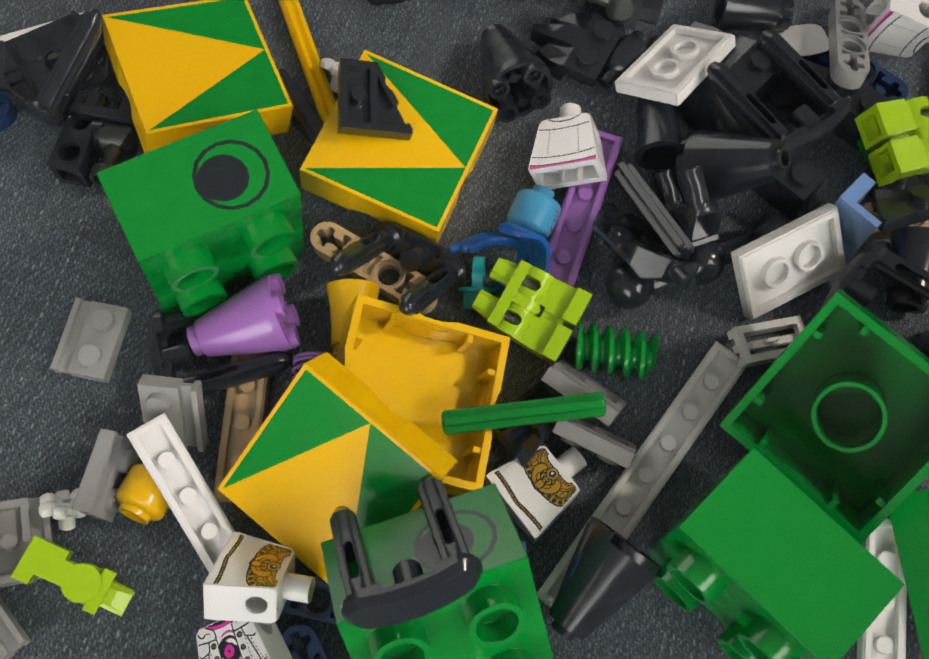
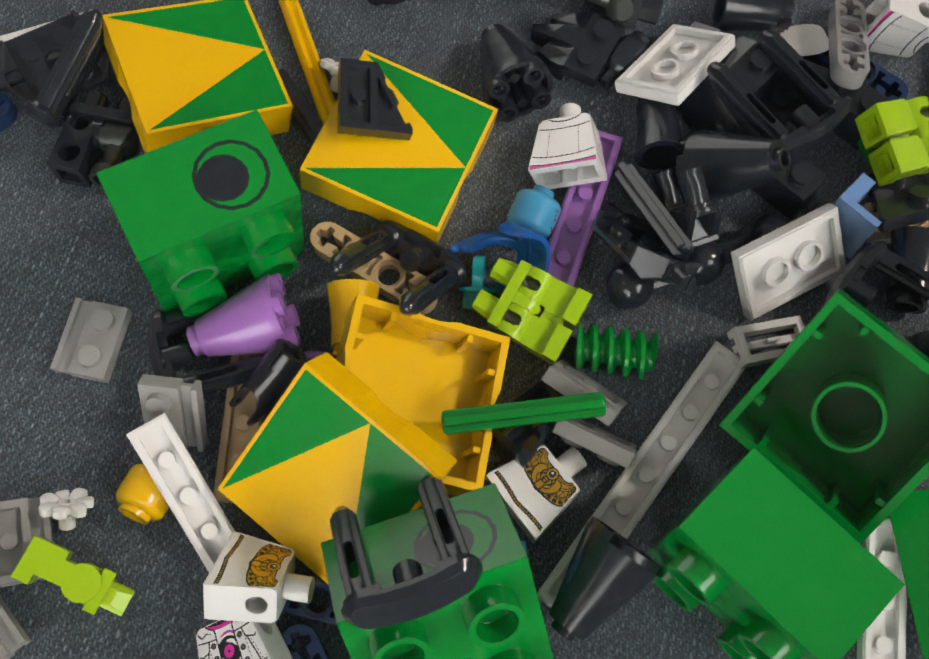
light grey plate [71,428,138,523] -> none
none -> black piece [229,339,307,426]

